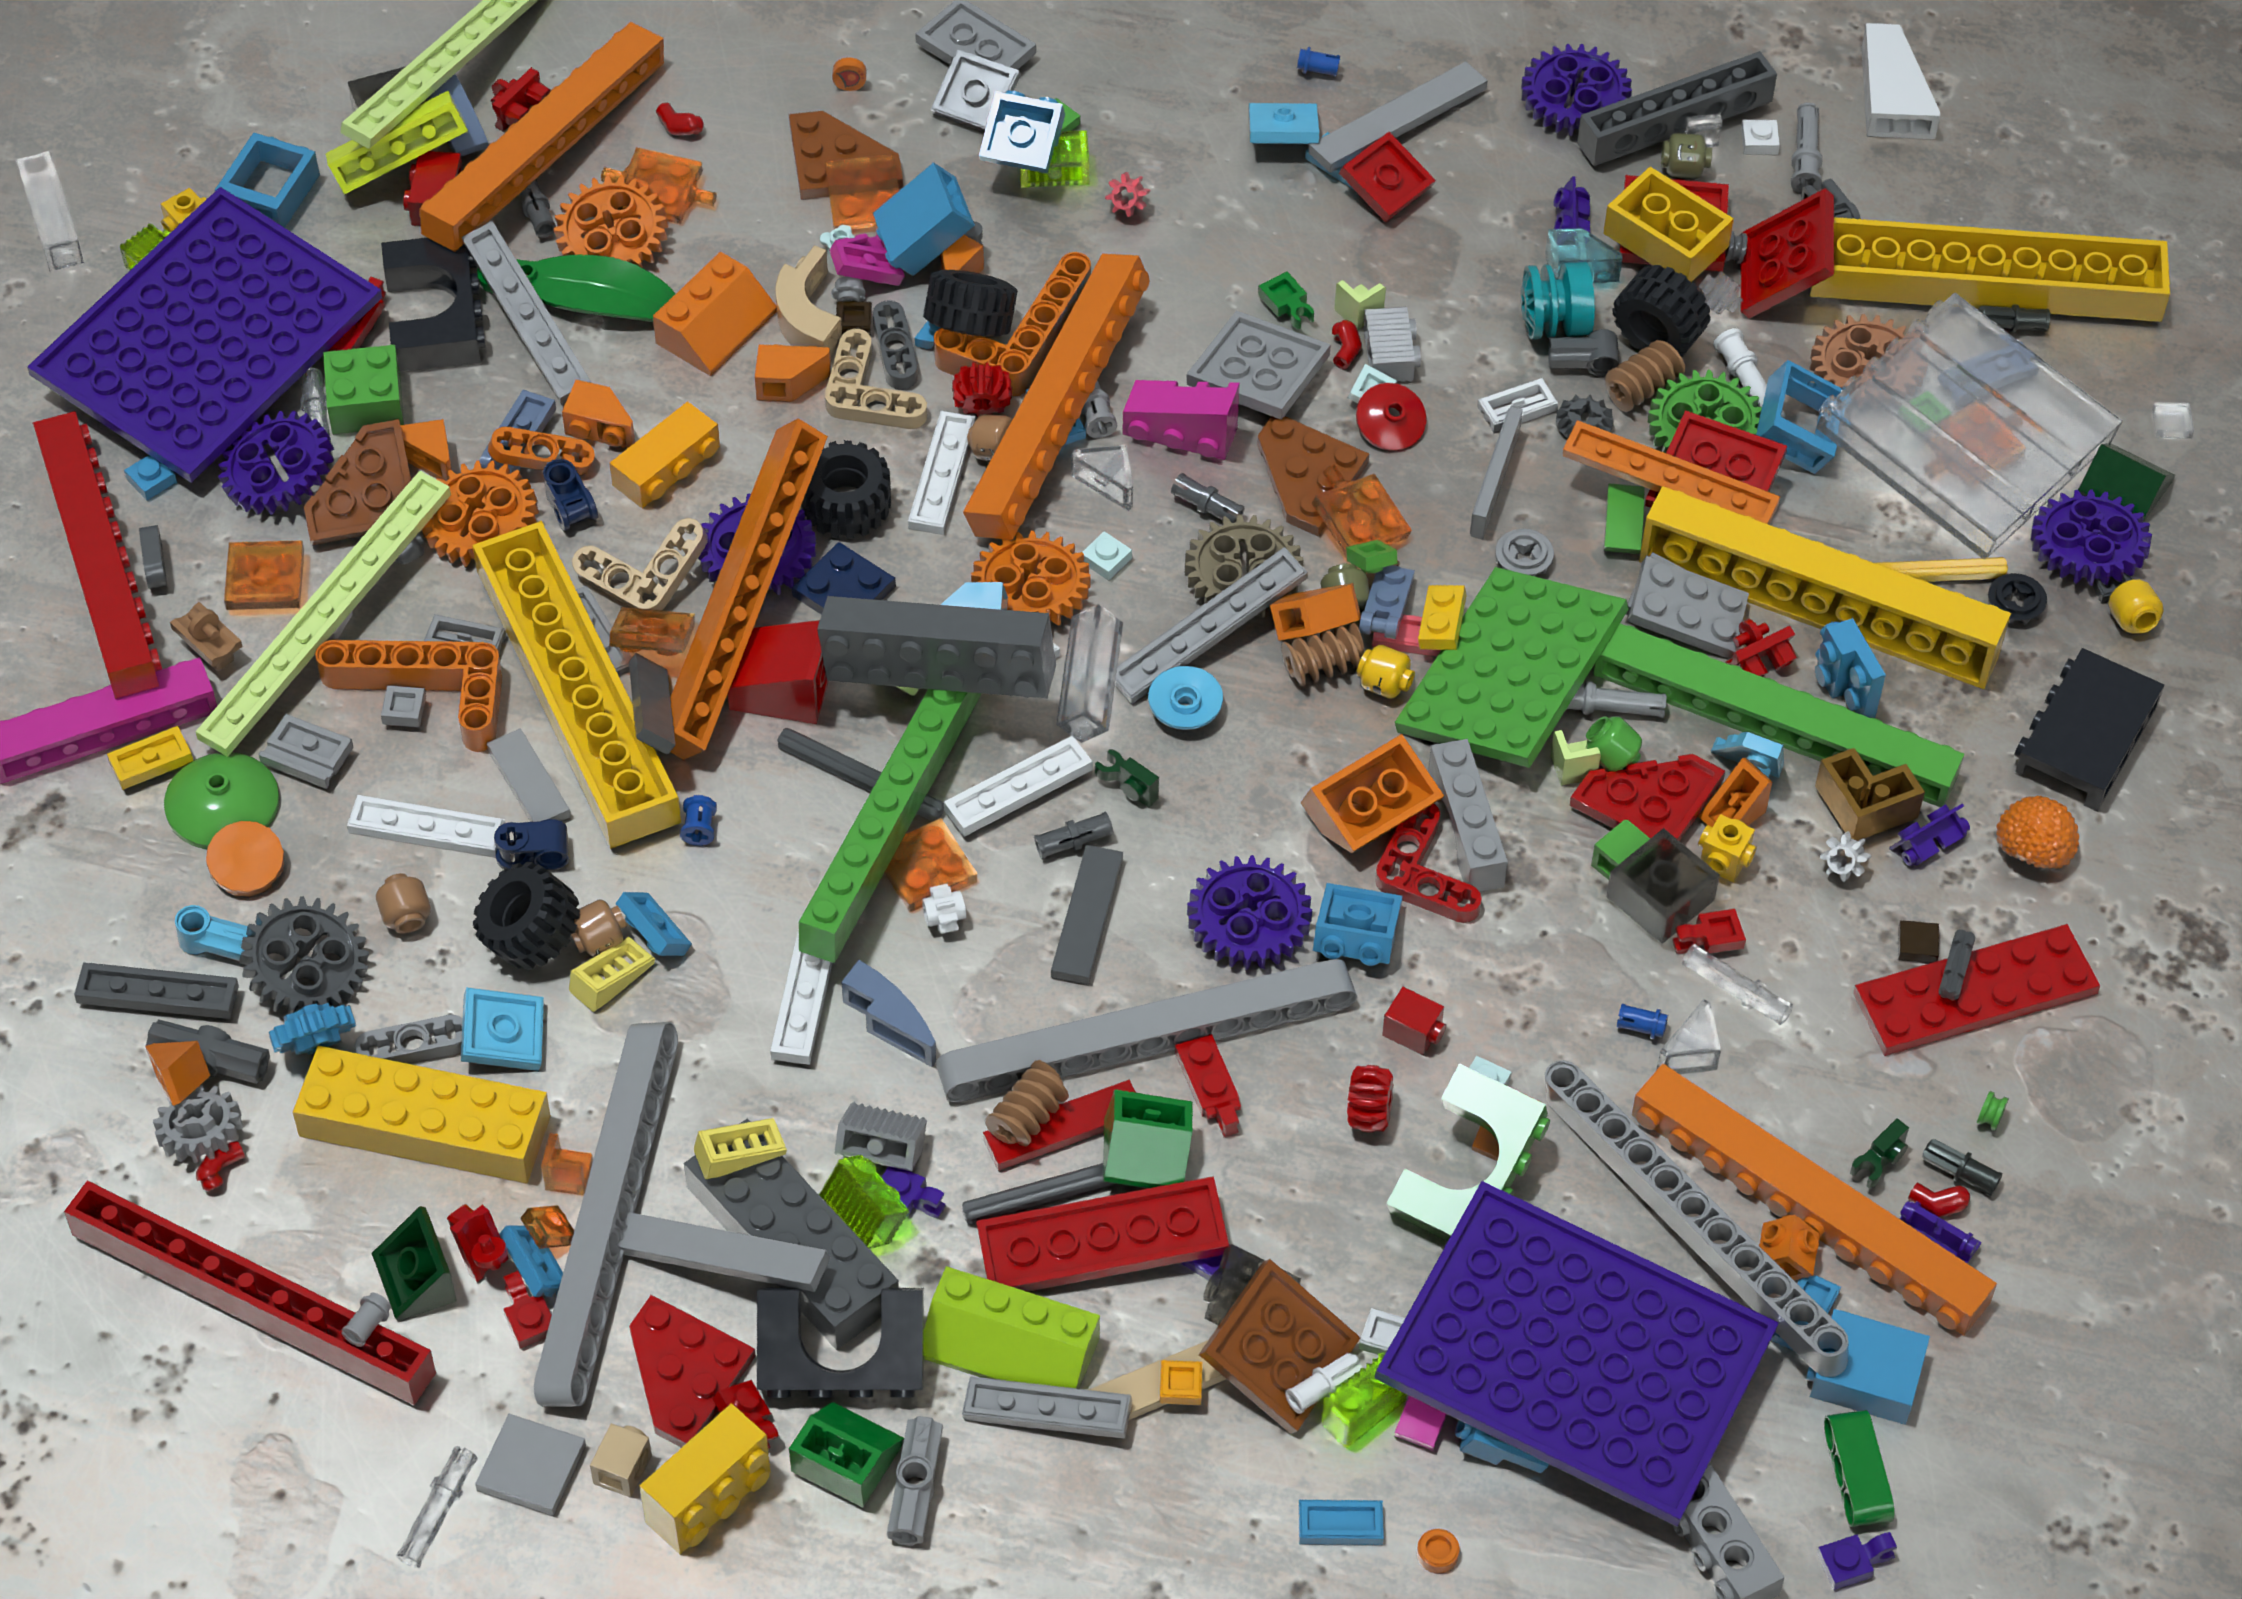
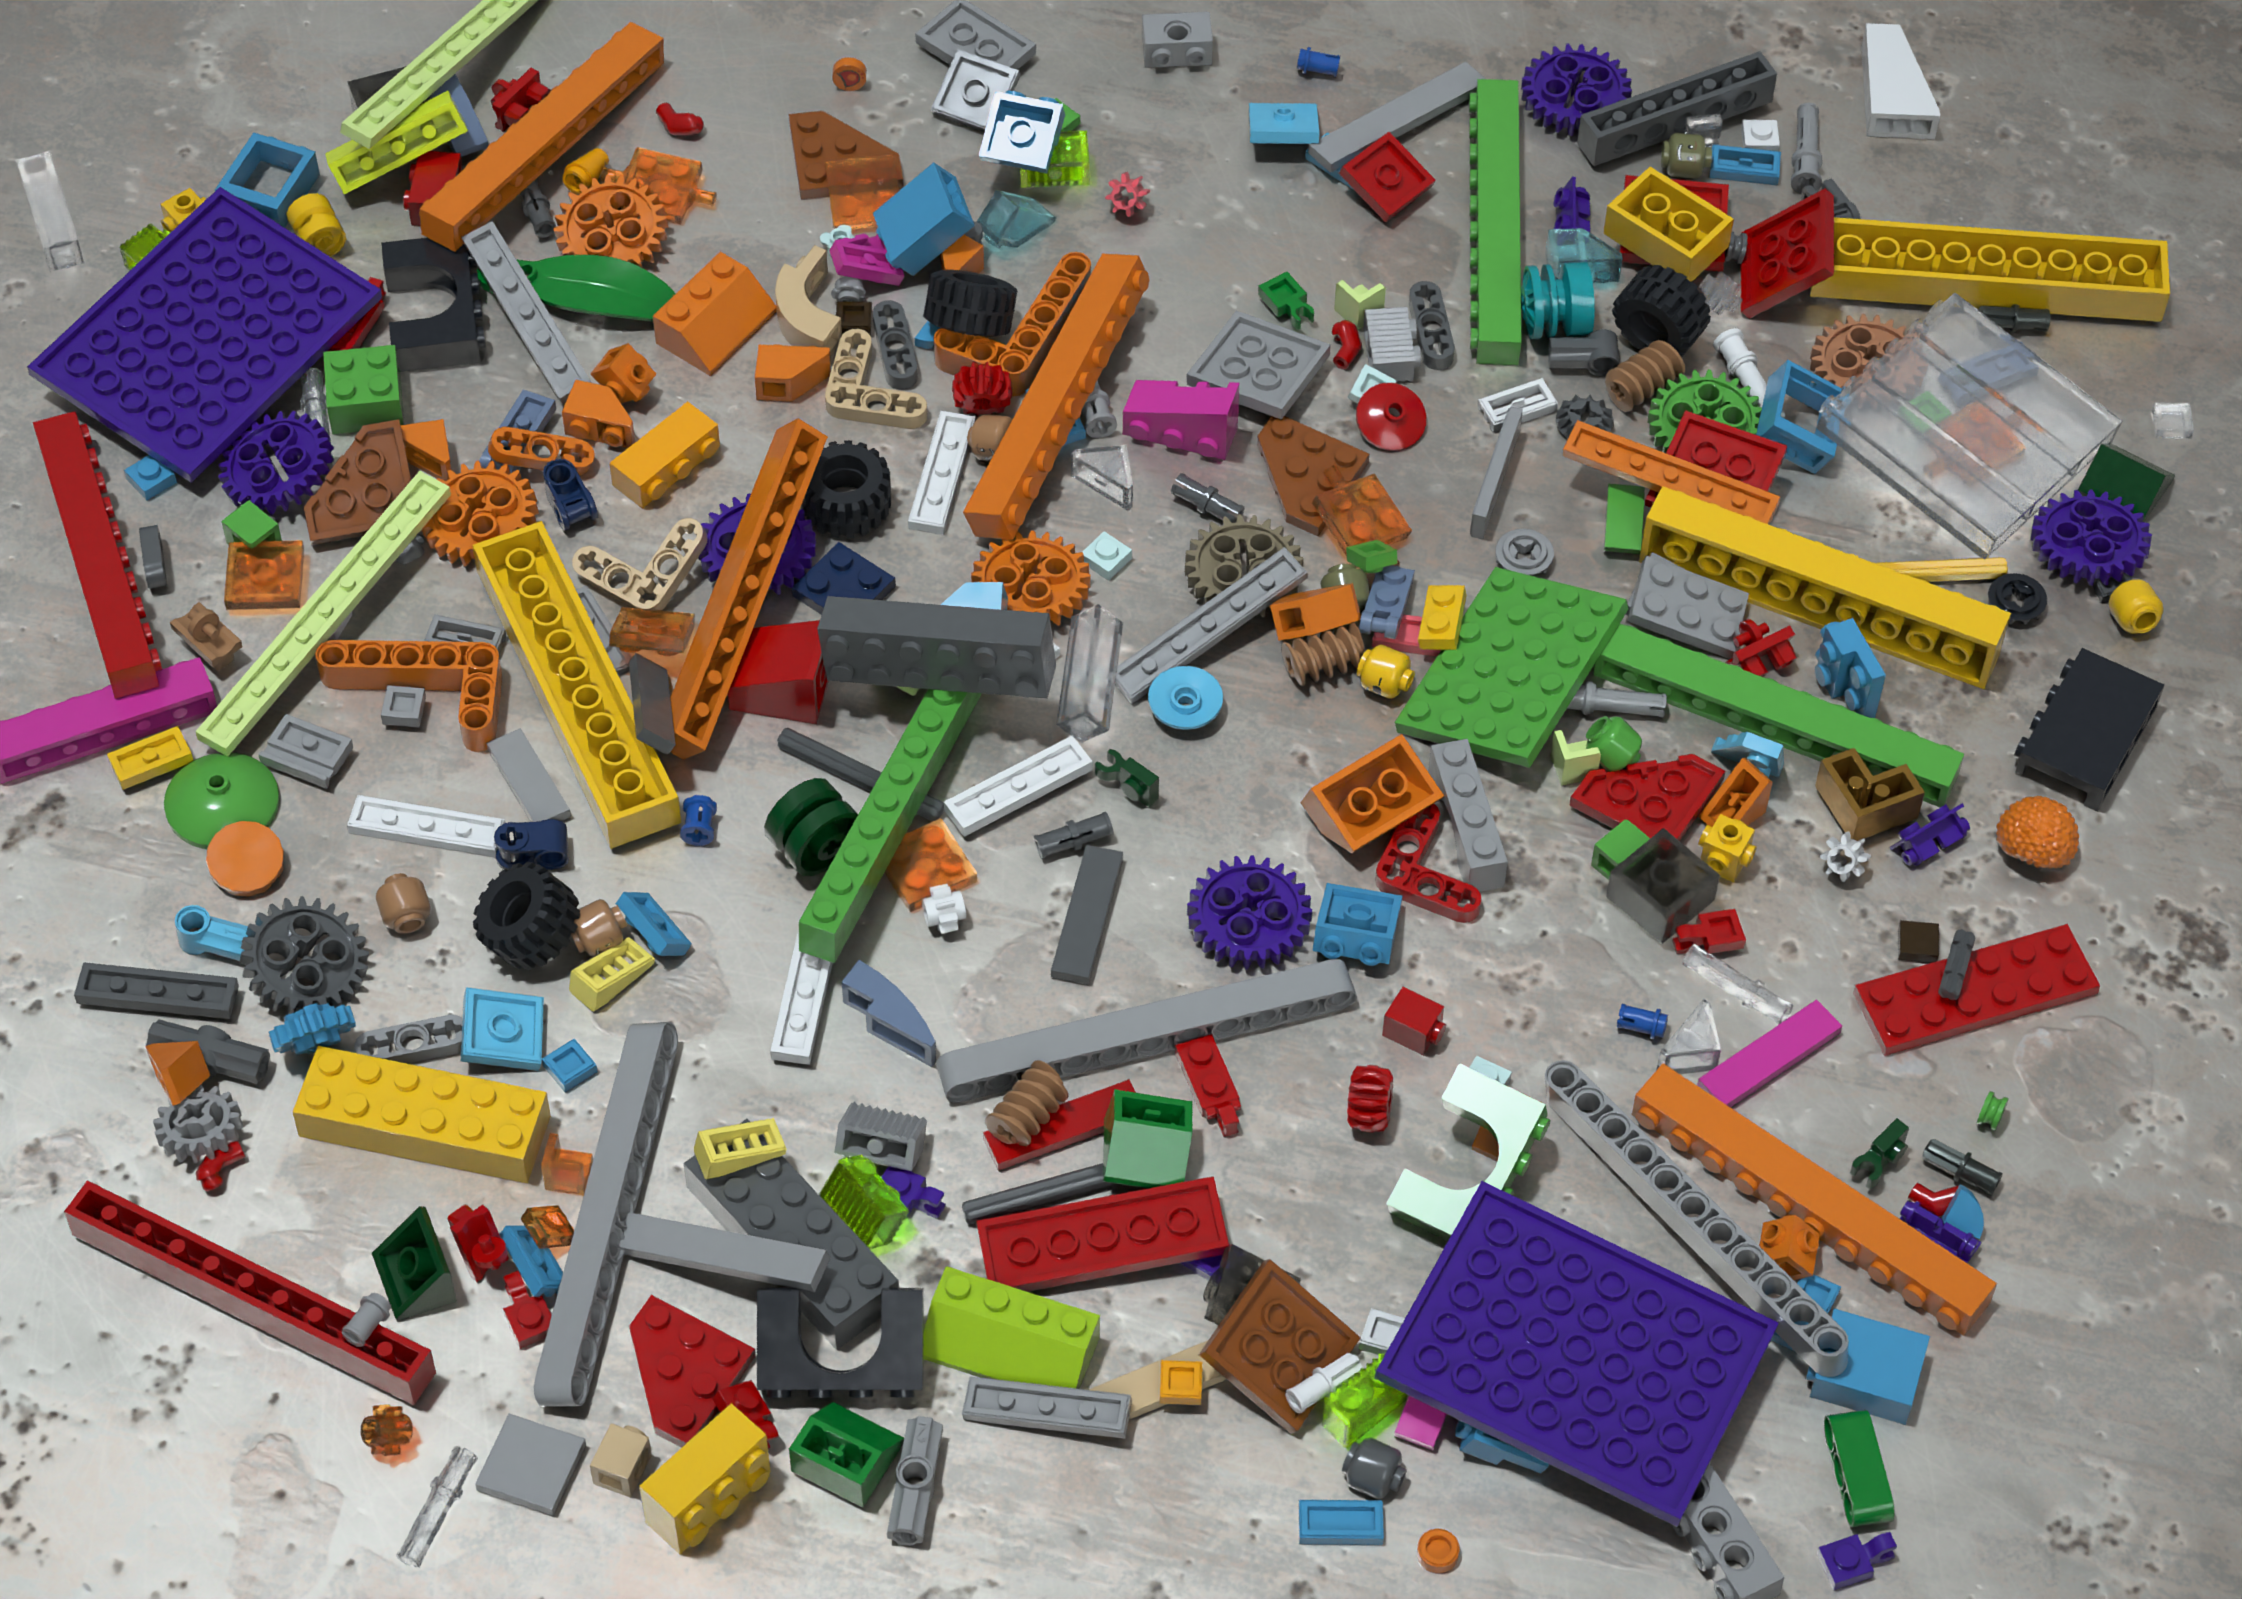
none -> bright green panel [221,500,283,551]
none -> yellow wheel [286,193,346,257]
none -> clear orange gear [360,1404,413,1456]
none -> dark azure tile [542,1038,598,1092]
none -> light orange cone [563,148,609,194]
none -> orange brick [590,343,656,404]
none -> dark green wheel [764,778,858,876]
none -> clear light blue slope [977,190,1056,248]
none -> light grey brick [1142,12,1213,68]
none -> dark grey head [1342,1438,1407,1499]
none -> dark grey beam [1409,281,1455,370]
none -> bright green brick [1469,79,1521,365]
none -> dark pink tile [1697,999,1843,1108]
none -> dark azure tile [1709,145,1781,185]
none -> dark azure tile [1942,1184,1984,1239]

